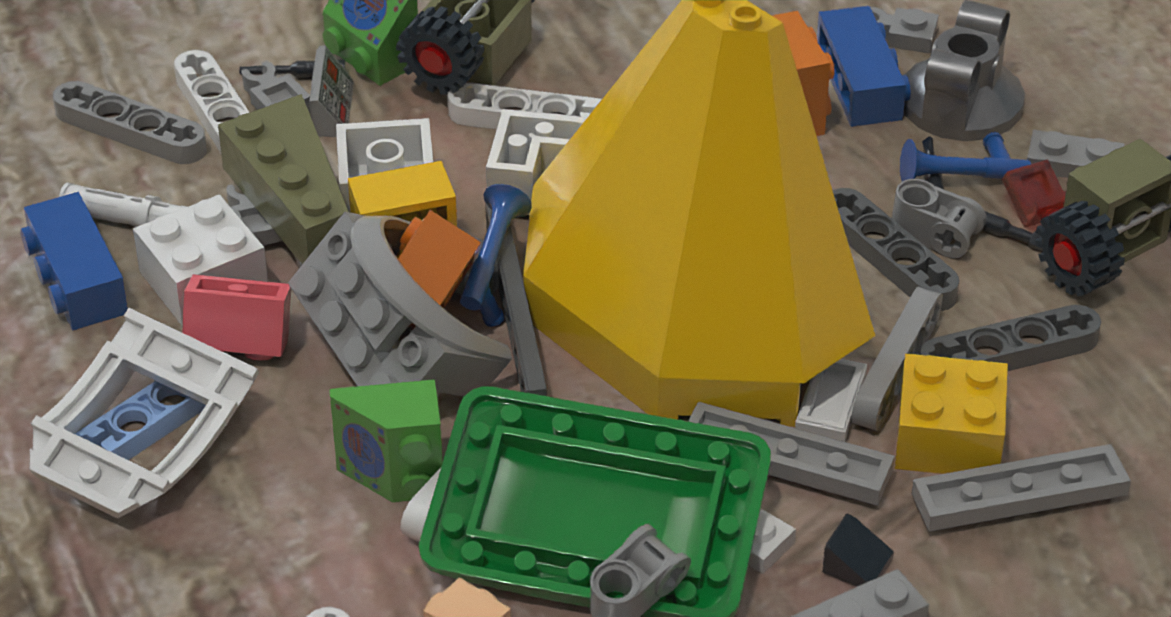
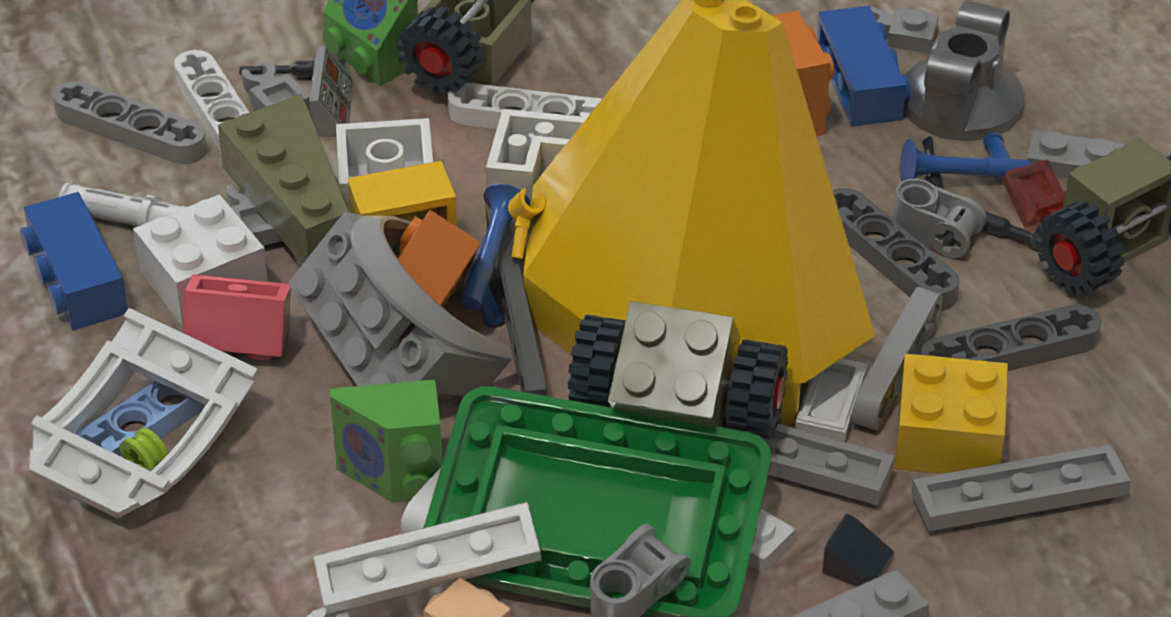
none -> lime bush [119,427,169,471]
none -> white plate [313,502,542,614]
none -> yellow hand [508,188,546,260]
none -> brick [568,301,788,439]

